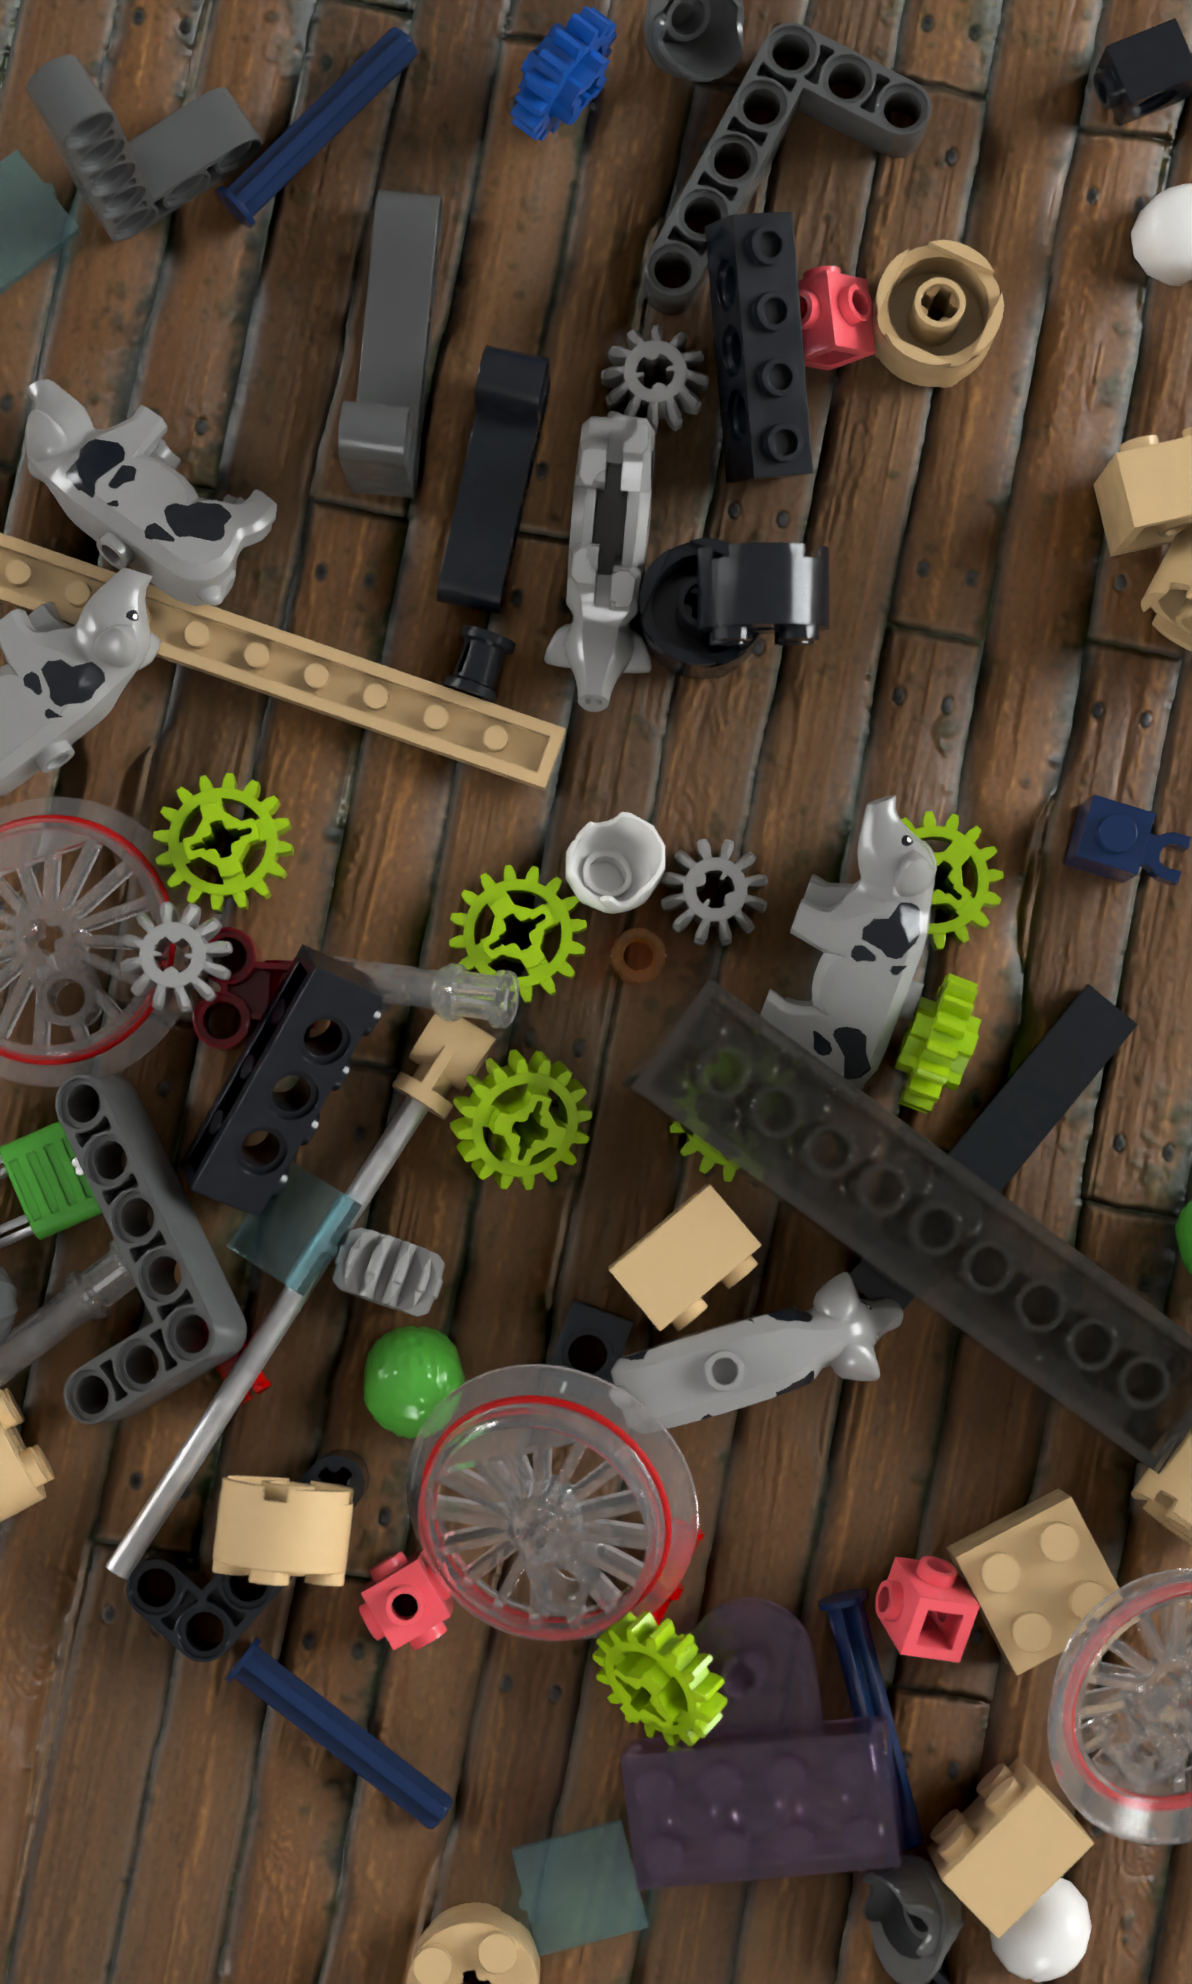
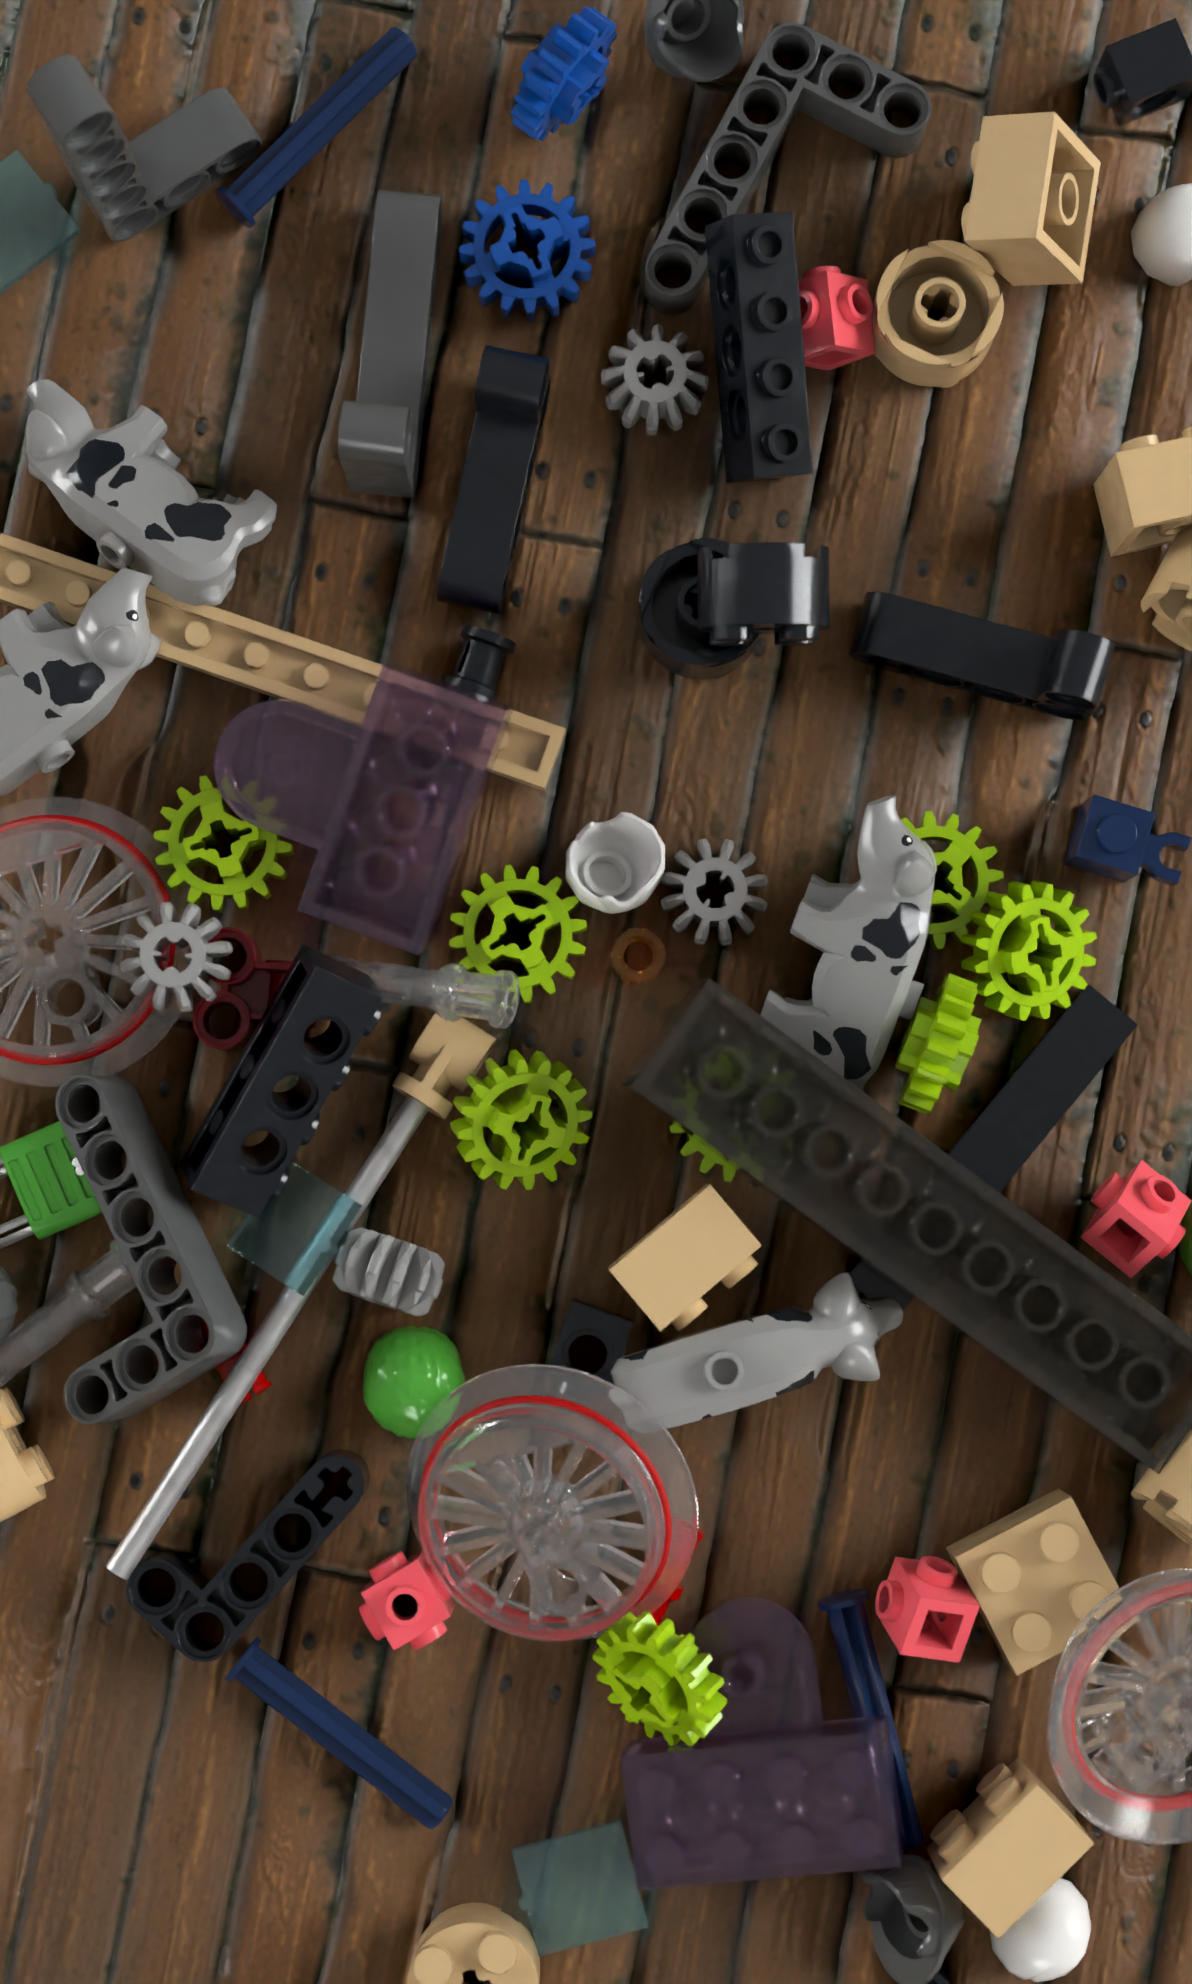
tan brick [212,1475,354,1586] -> none
light grey animal [544,411,655,712] -> none
none -> clear purple brick [214,663,514,956]
none -> blue gear [459,180,595,322]
none -> black beam [849,591,1115,720]
none -> tan brick [961,112,1101,286]
none -> lime gear [961,880,1097,1021]
none -> coral brick [1080,1160,1192,1278]

